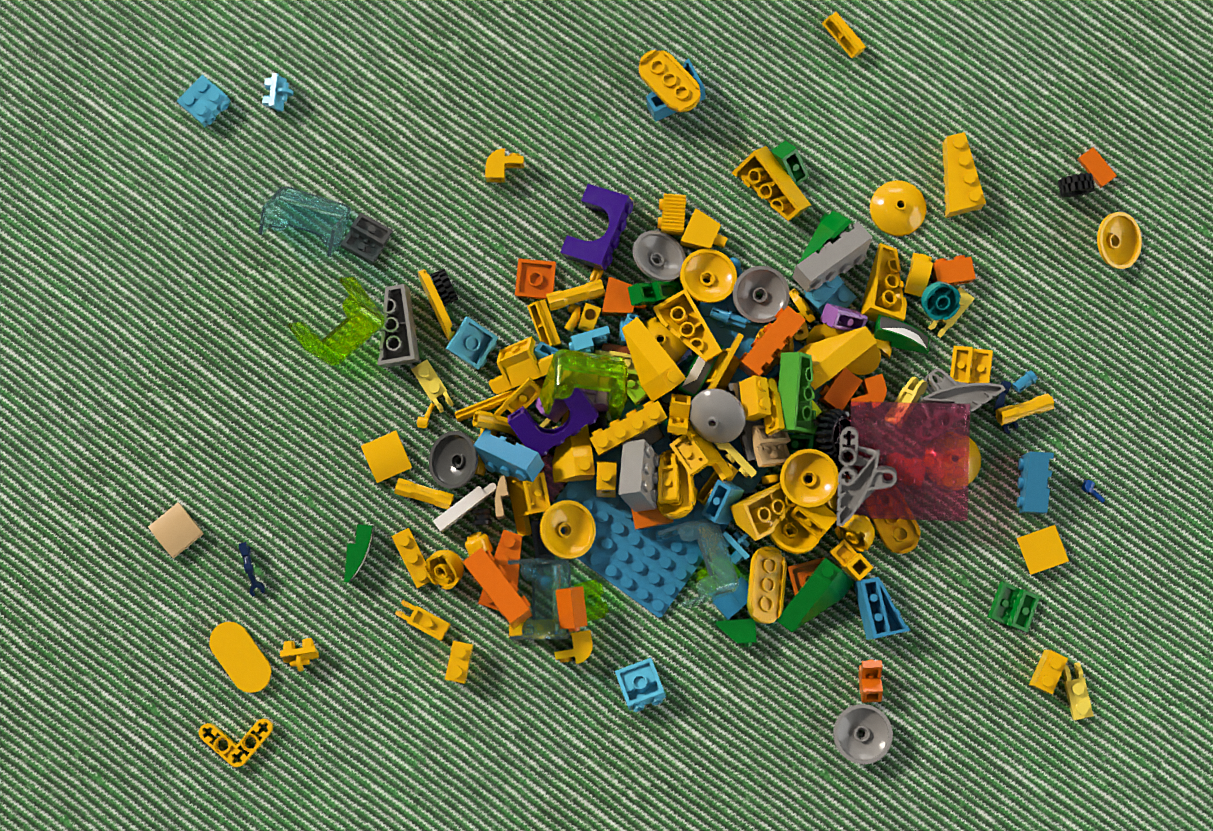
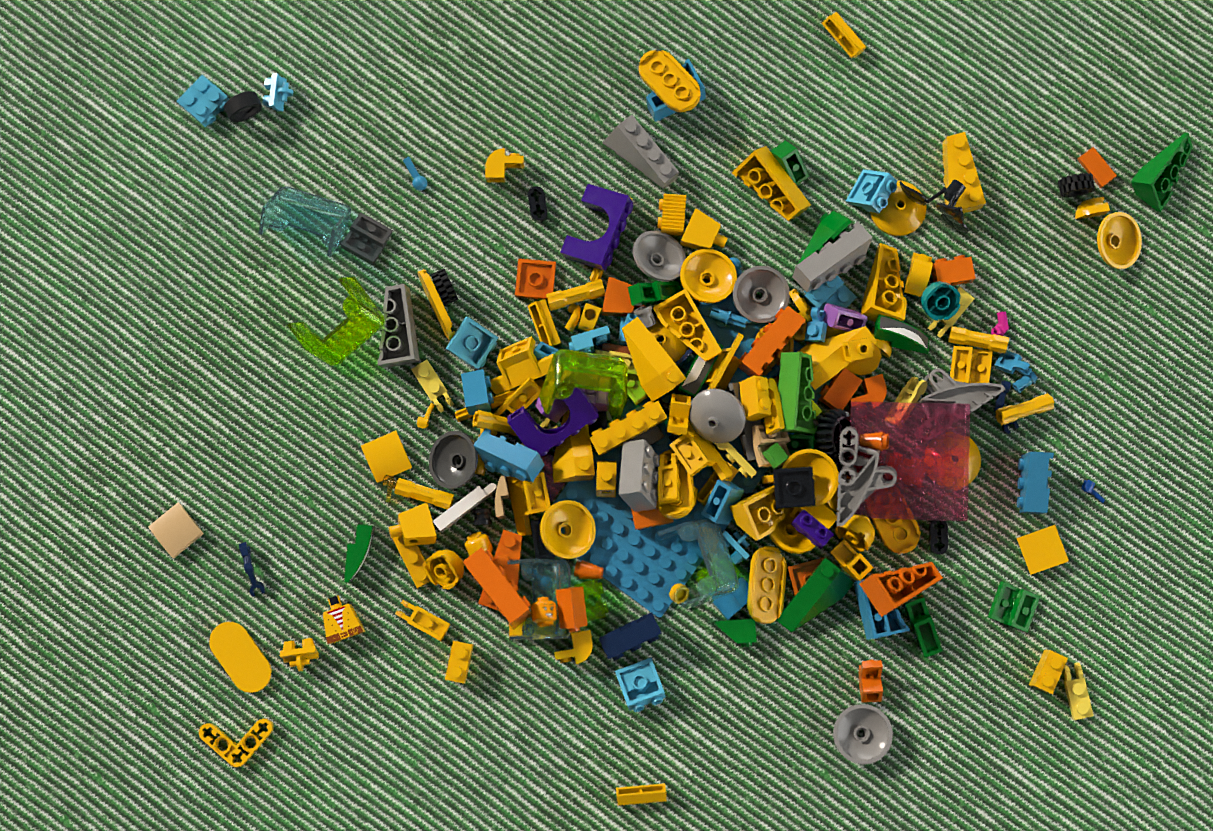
none -> black tyre [224,91,263,122]
none -> torso [323,595,366,644]
none -> clear yellow hand [383,475,396,502]
none -> yellow torso [388,503,436,546]
none -> dark azure bar [403,157,427,191]
none -> dark azure brick [461,369,494,416]
none -> black beam [528,186,548,223]
none -> light orange head [531,597,557,627]
none -> orange cone [574,560,604,579]
none -> dark blue wedge [598,612,662,661]
none -> light grey wedge [602,115,679,189]
none -> yellow piece [616,784,667,806]
none -> light grey bush [633,304,656,328]
none -> yellow tile [669,583,689,604]
none -> bright green tile [762,442,789,469]
none -> black tile [773,467,816,509]
none -> dark purple bracket [791,509,834,549]
none -> dark azure plate [804,307,828,342]
none -> yellow brick [842,338,875,361]
none -> medium azure plate [845,169,898,213]
none -> orange cone [859,432,889,451]
none -> orange wedge [859,562,943,617]
none -> black plant [899,180,969,234]
none -> green slope [903,594,943,658]
none -> black beam [929,518,948,555]
none -> yellow axle [948,326,1009,354]
none -> dark pink arm [991,312,1009,336]
none -> dark azure plate [995,351,1032,376]
none -> yellow brick [1075,197,1110,220]
none -> green wedge [1131,132,1193,212]

